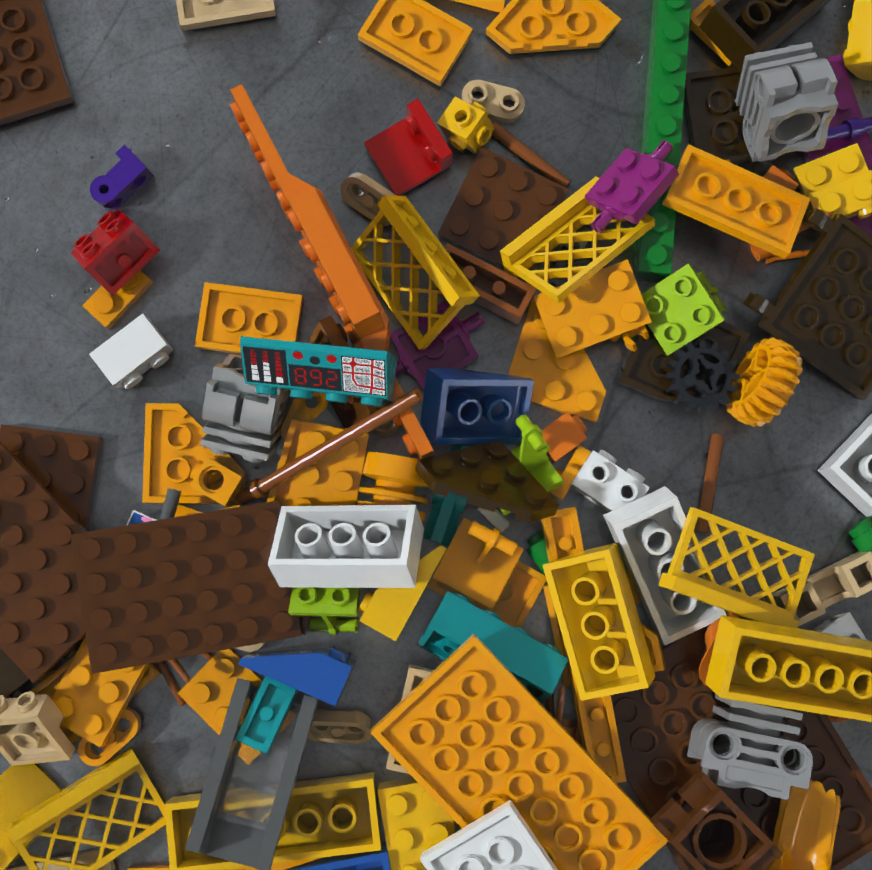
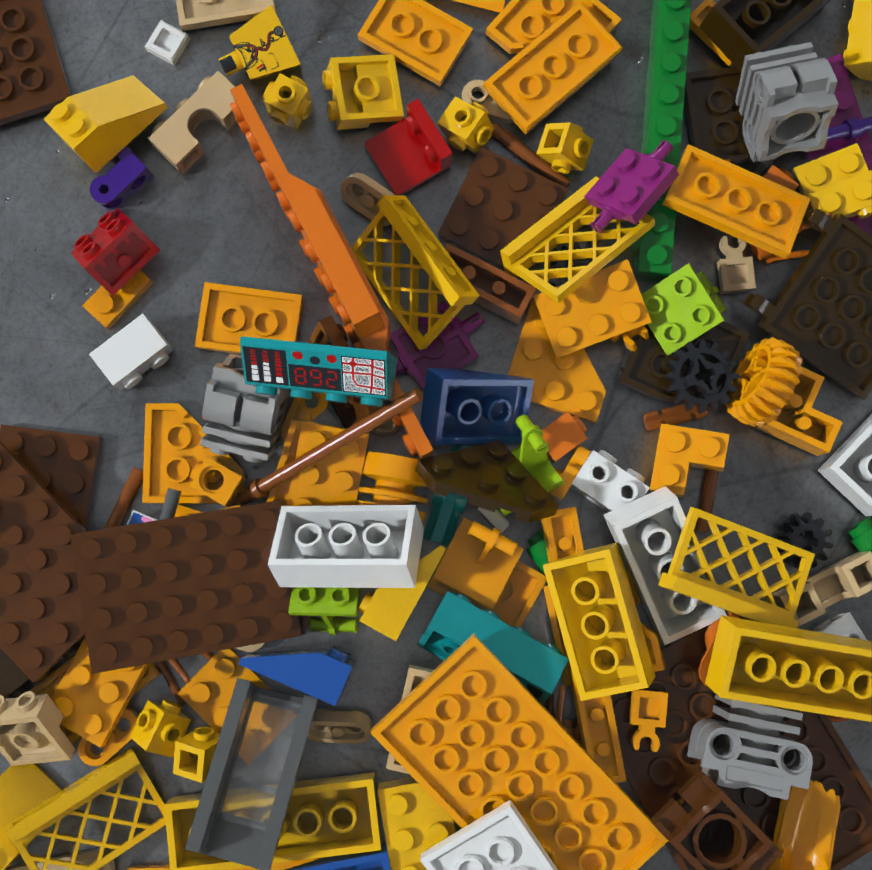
teal plate [235,676,299,755] -> none
none -> yellow slope [44,75,168,173]
none -> dark orange bar [104,467,143,529]
none -> yellow brick [130,699,191,758]
none -> white tile [145,20,191,66]
none -> tan arch [148,71,237,175]
none -> yellow brick [173,727,220,783]
none -> yellow torso [219,5,301,81]
none -> yellow brick [263,73,313,130]
none -> yellow plate [322,54,404,130]
none -> light orange tile [483,1,623,135]
none -> yellow brick [536,122,594,174]
none -> light orange plate [629,689,668,752]
none -> dark orange axle [643,403,709,431]
none -> light orange brick [650,423,730,499]
none -> tan plate [717,236,756,294]
none -> light orange brick [756,367,843,456]
none -> black gear [773,512,834,569]

